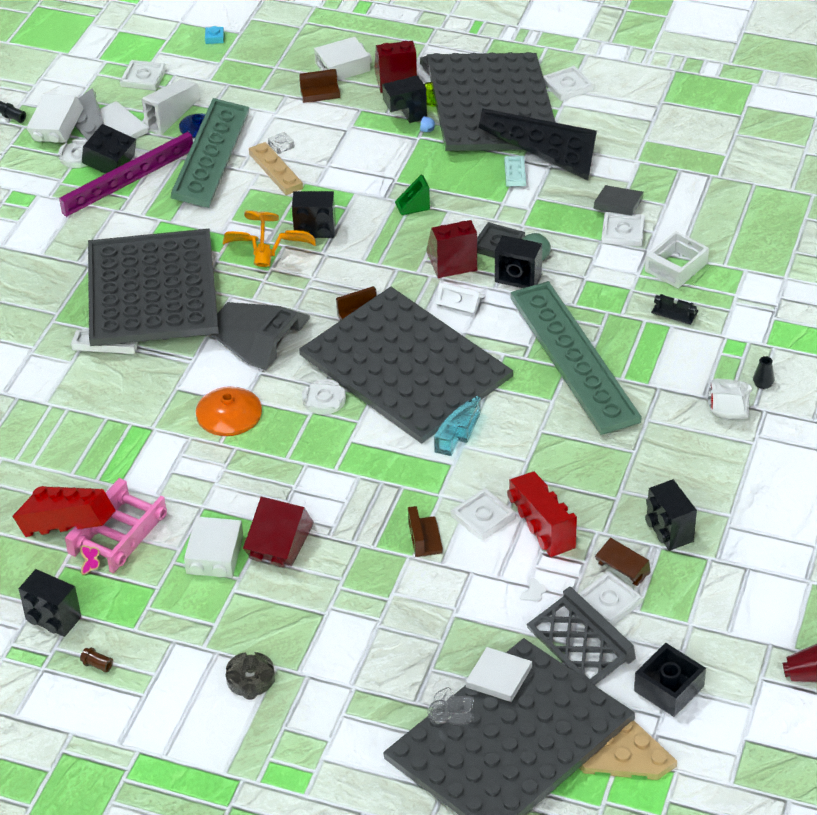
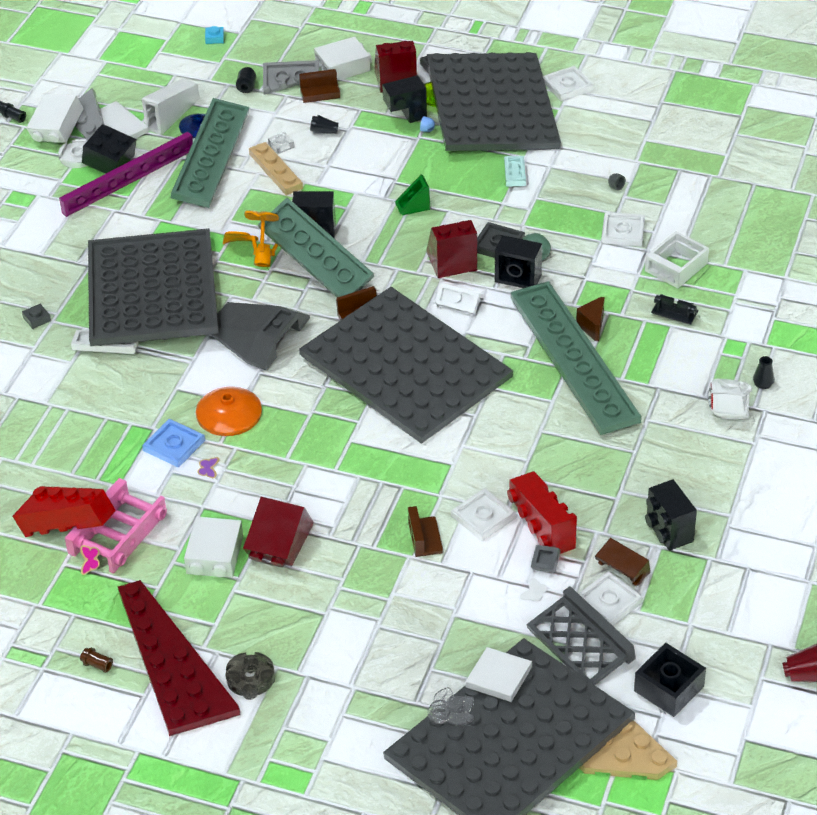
black brick [18,569,81,637] -> none
white tile [120,60,167,91] -> none
white tile [302,379,346,415] -> none
clear light blue slope [434,396,481,456] -> none
black wing [478,108,597,180] -> none
dark grey tile [594,185,644,216] -> none
none -> dark grey plate [22,303,51,329]
none -> dark red wing [118,580,240,736]
none -> light blue tile [142,419,205,468]
none -> medium lavender sticker [197,457,219,479]
none -> black brick [236,67,256,93]
none -> sand green plate [258,198,374,297]
none -> light grey wing [263,60,319,95]
none -> black cone [310,115,339,134]
none -> dark grey plate [531,545,561,573]
none -> reddish brown slope [576,297,605,341]
none -> dark grey hinge [608,173,626,190]

